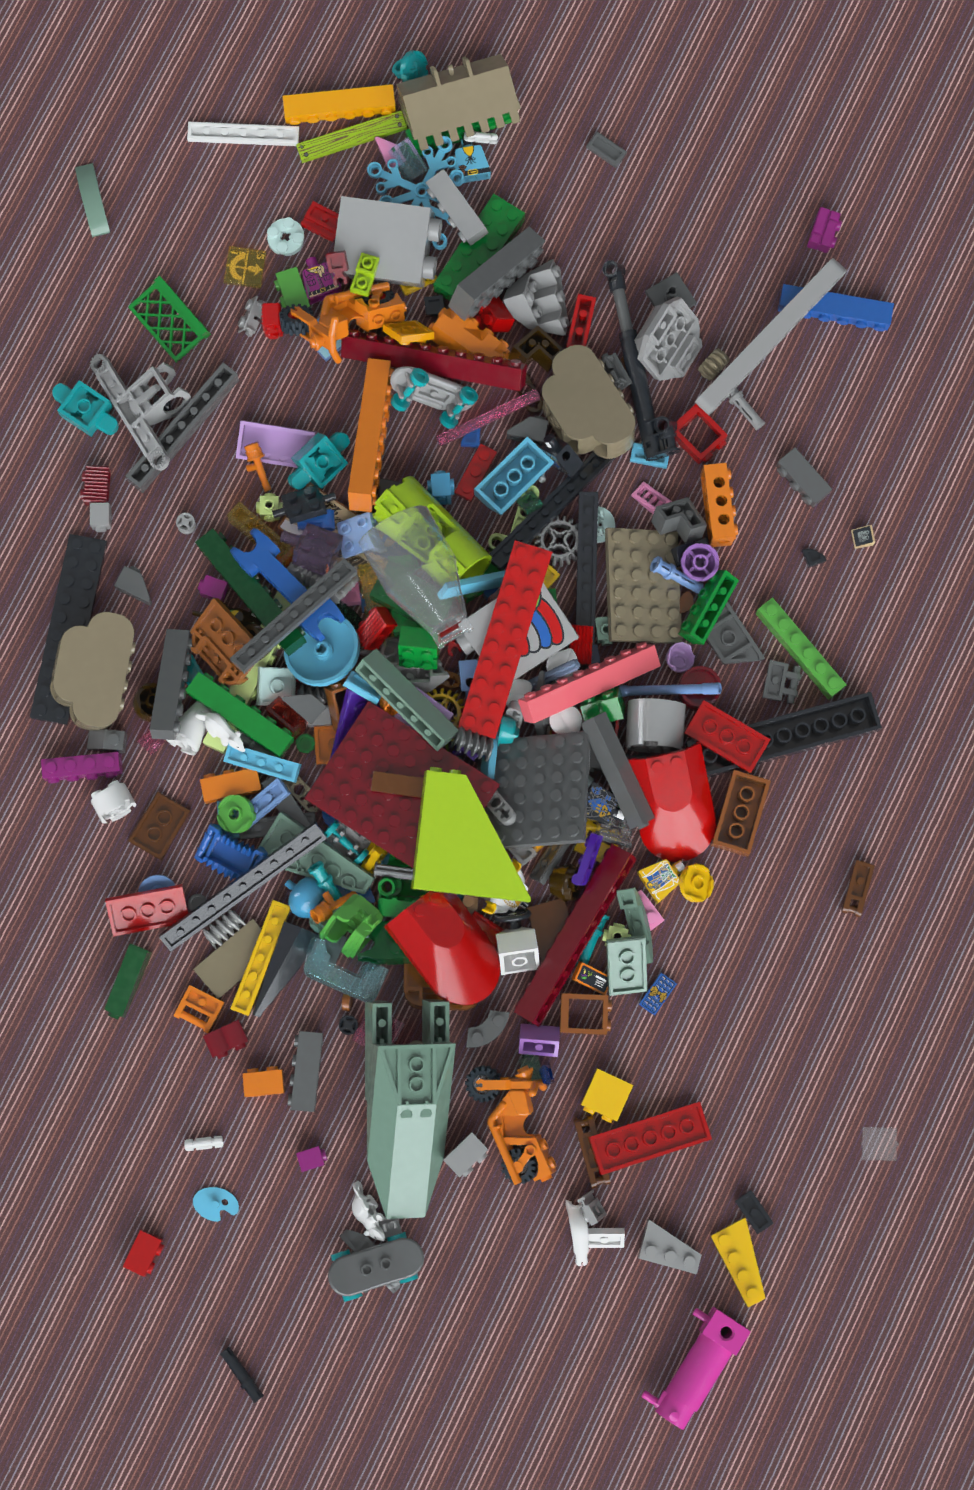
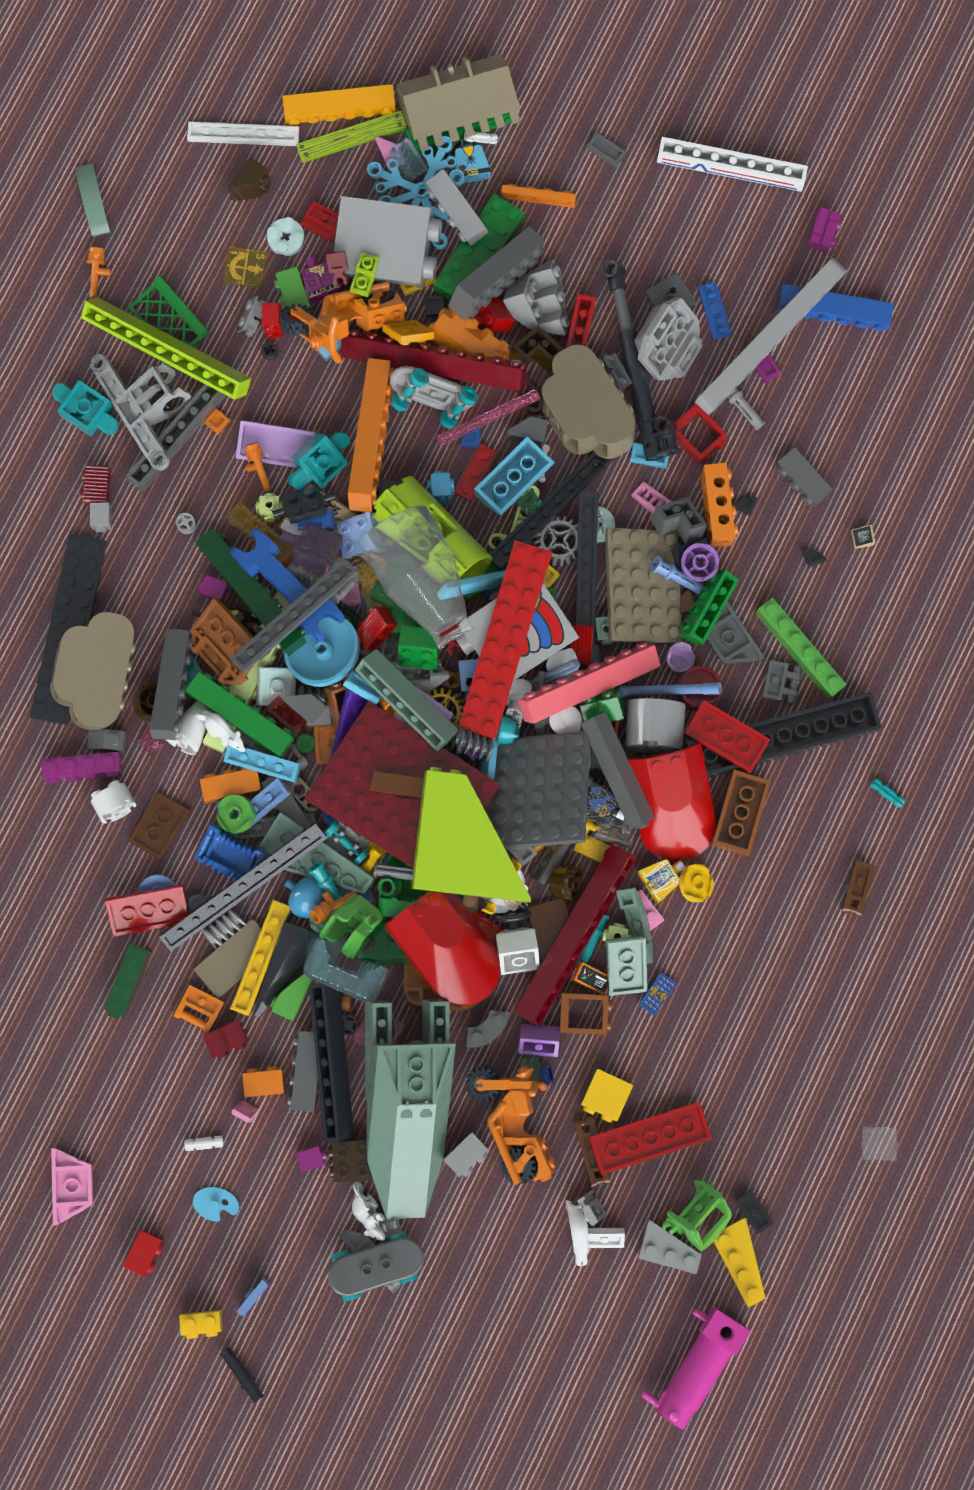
dark grey slope [114,566,152,606] -> none
teal tile [392,50,428,82] -> none
light grey beam [487,791,516,826] -> none
black torso [540,434,584,478] -> none
dark purple plate [572,833,603,886] -> none
dark tan gear [698,348,730,381] -> none
none -> bright pink wing [51,1148,93,1226]
none -> lime brick [81,297,252,400]
none -> orange piece [86,247,110,298]
none -> yellow brick [179,1310,223,1339]
none -> orange tile [204,408,231,435]
none -> dark brown slope [228,157,271,201]
none -> bright pink slope [231,1100,258,1123]
none -> medium blue plate [237,1277,271,1316]
none -> black bush [261,341,278,360]
none -> bright green slope [270,966,318,1022]
none -> light grey hand [291,743,308,770]
none -> black brick [309,981,354,1142]
none -> dark brown brick [329,1140,373,1182]
none -> orange plate [501,184,576,208]
none -> white brick [657,137,808,192]
none -> bright green animal [662,1177,732,1251]
none -> blue plate [698,282,731,340]
none -> black tile [735,496,758,516]
none -> magenta tile [755,354,782,383]
none -> teal axle [871,778,906,808]

